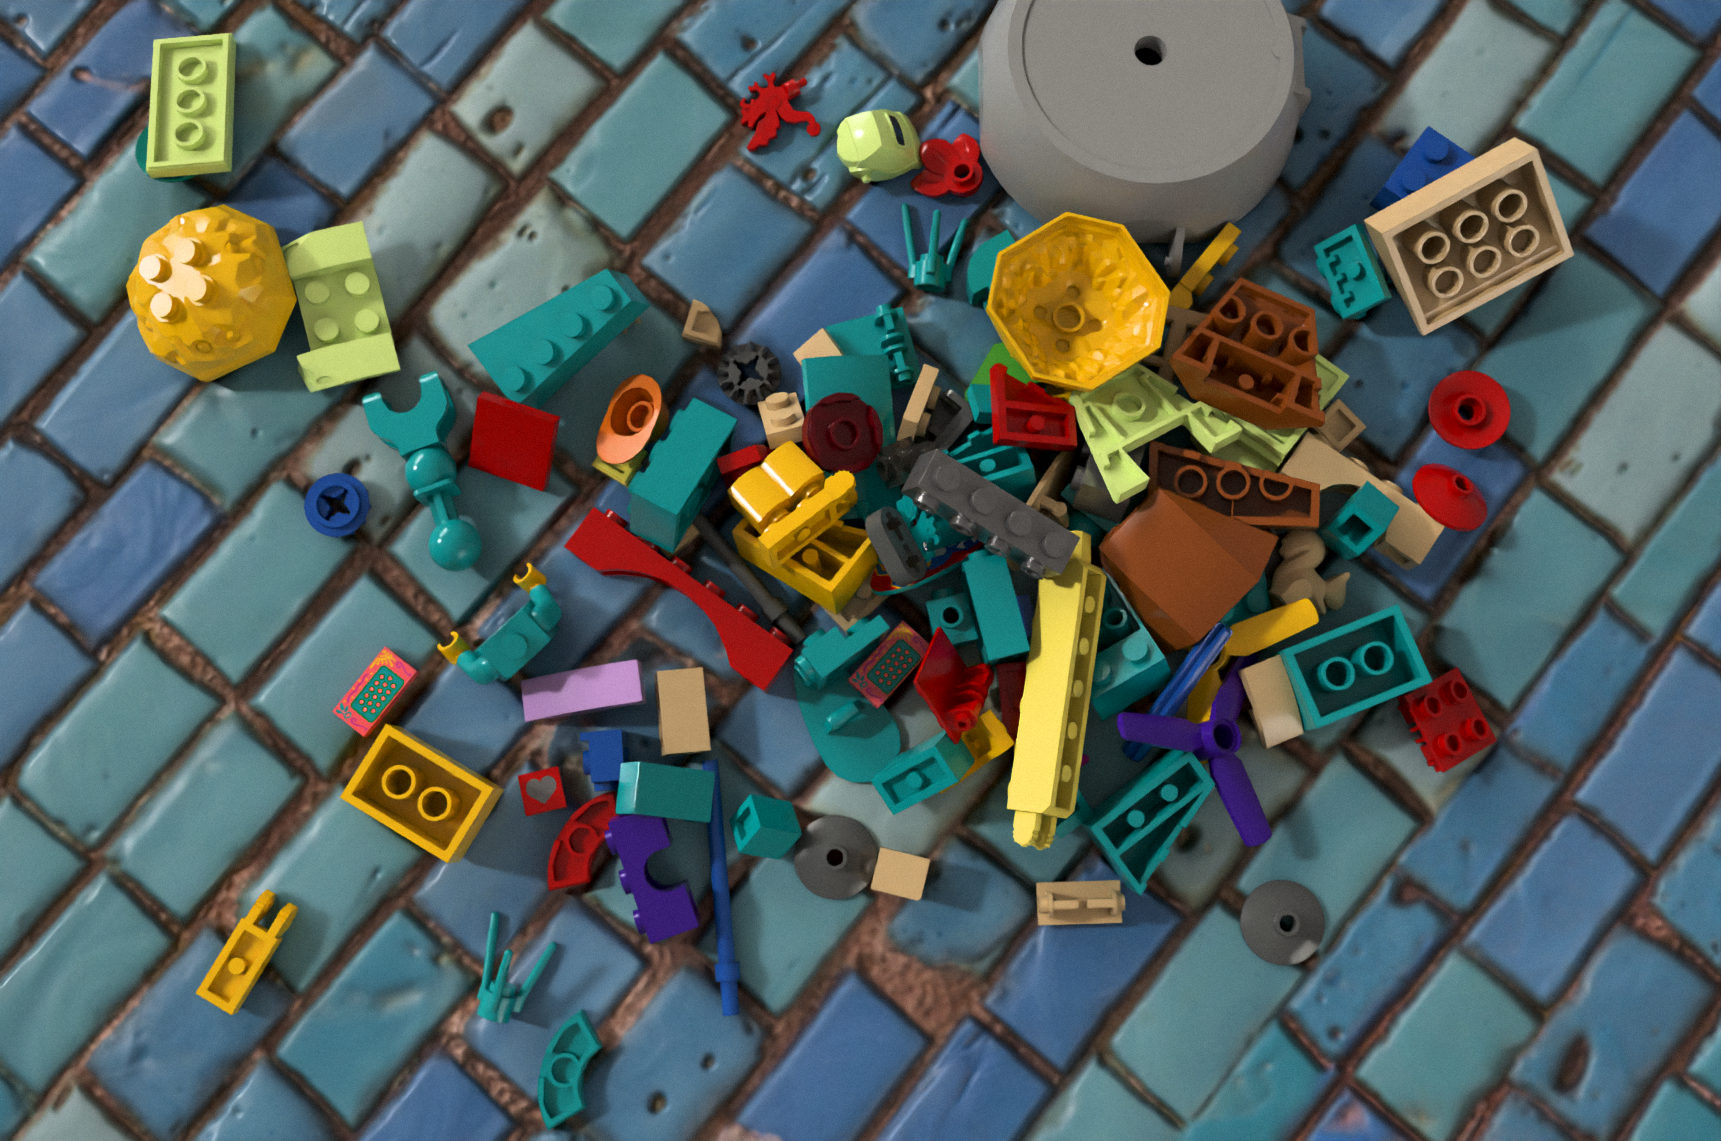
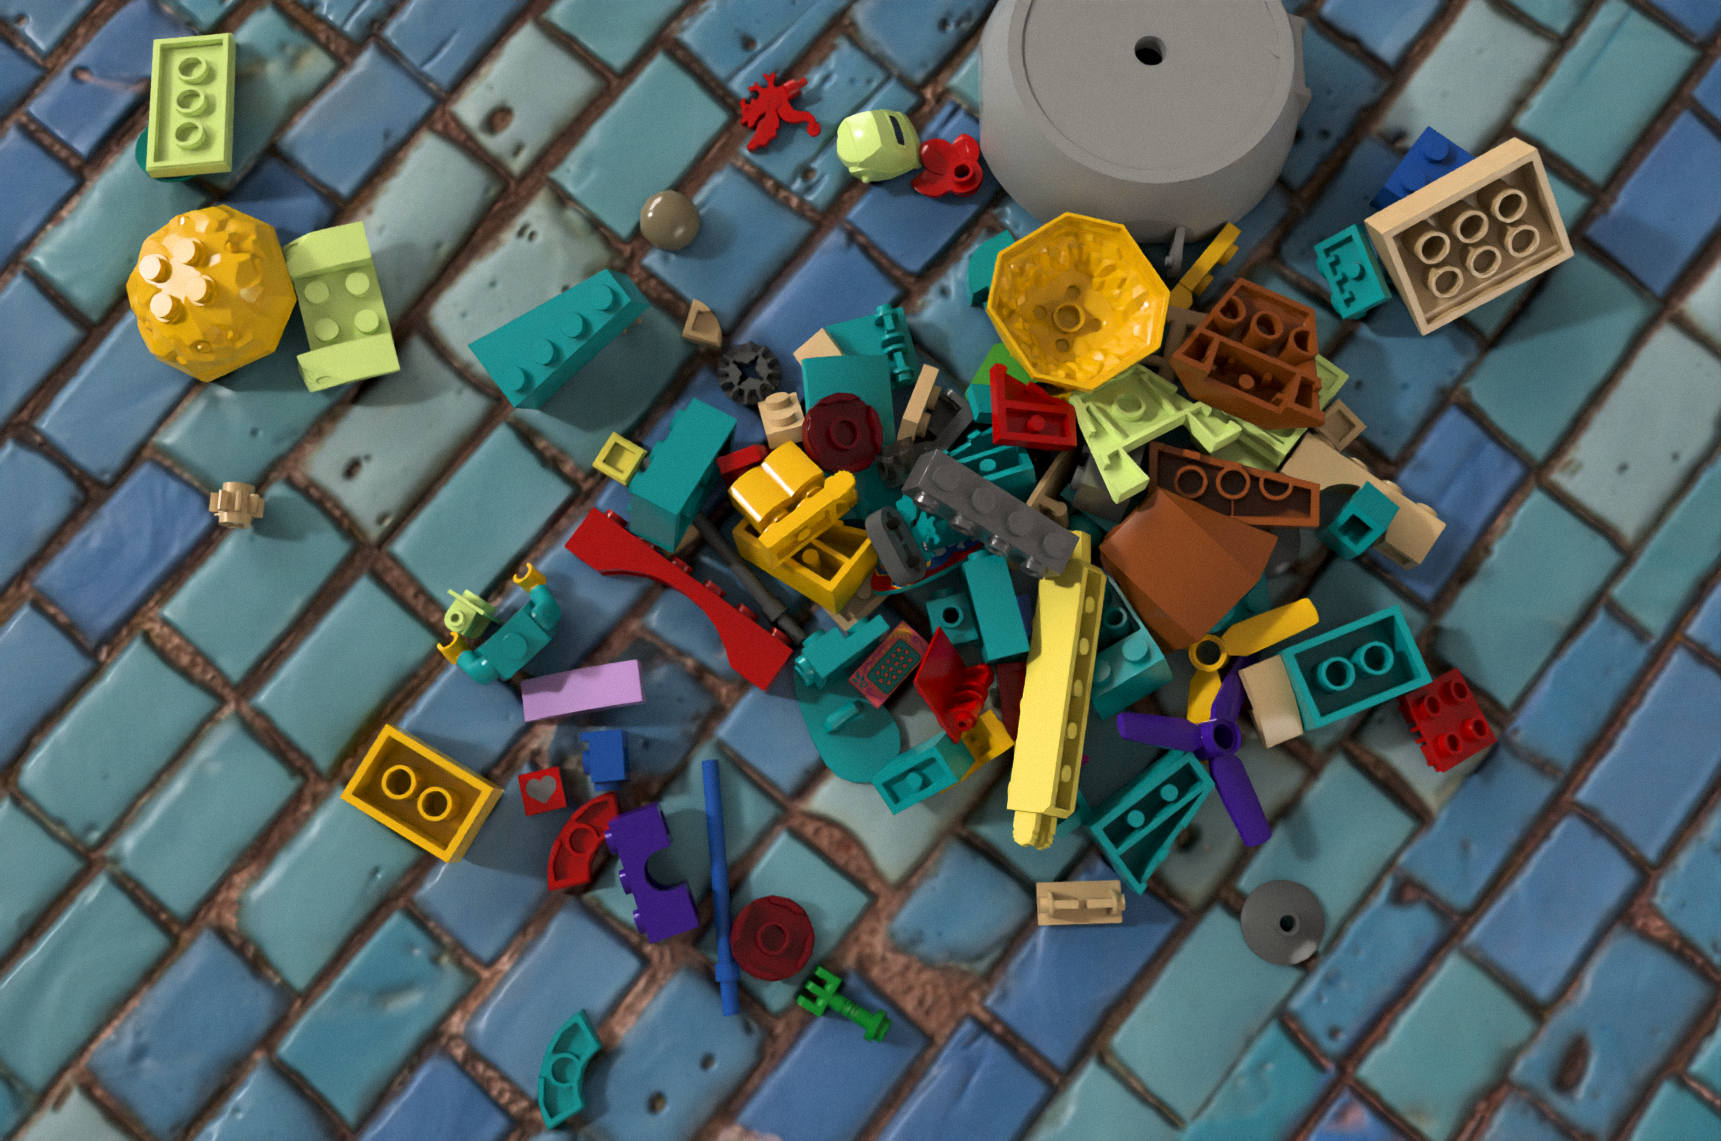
yellow hinge [196,889,298,1015] -> none
blue gear [304,473,372,538] -> none
tile [332,646,420,737] -> none
teal piece [362,370,482,572] -> none
red tile [468,391,560,492] -> none
teal plant [477,911,557,1023] -> none
orange piece [596,374,669,465] -> none
teal panel [616,761,715,823] -> none
tan hinge [654,667,711,757] -> none
teal panel [729,794,802,860] -> none
dark grey dish [794,815,877,900] -> none
tan panel [870,847,930,901] -> none
teal plant [901,203,969,292] -> none
blue axle [1122,621,1233,762] -> none
tan animal [1268,529,1350,616] -> none
red dish [1412,463,1487,532] -> none
red dish [1428,370,1511,450] -> none
none -> tan gear [209,482,265,529]
none -> yellowish green hinge [444,589,503,639]
none -> dark tan hair [640,190,700,251]
none -> dark red tile [729,895,815,982]
none -> green hinge [796,964,893,1044]

